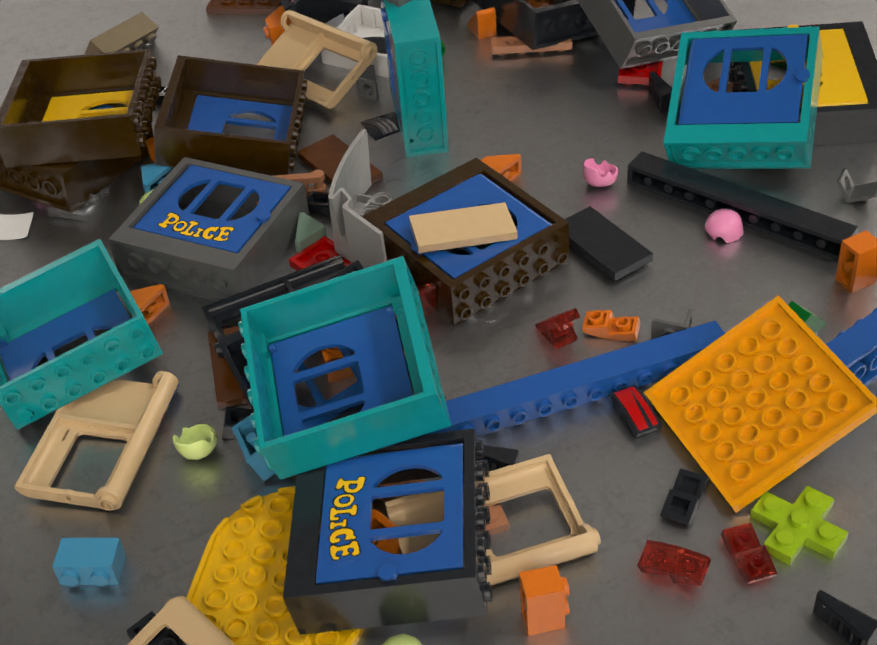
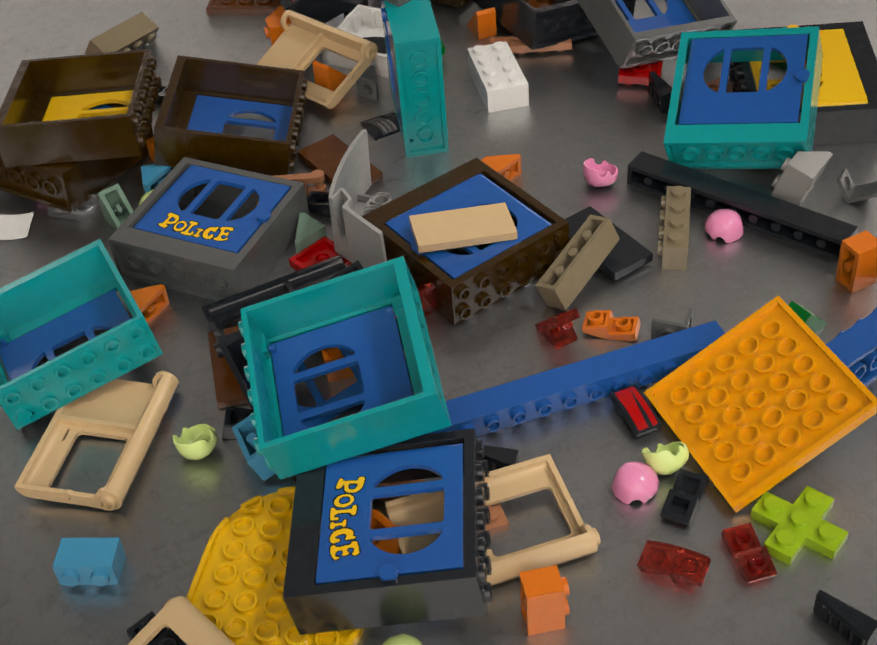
none -> sand green slope [97,184,134,230]
none -> orange slope [313,60,347,91]
none -> white brick [467,41,529,113]
none -> dark tan brick [535,214,620,311]
none -> bright pink hair [611,461,660,505]
none -> yellowish green hair [641,441,689,475]
none -> dark tan brick [657,186,691,271]
none -> light grey slope [771,151,833,206]

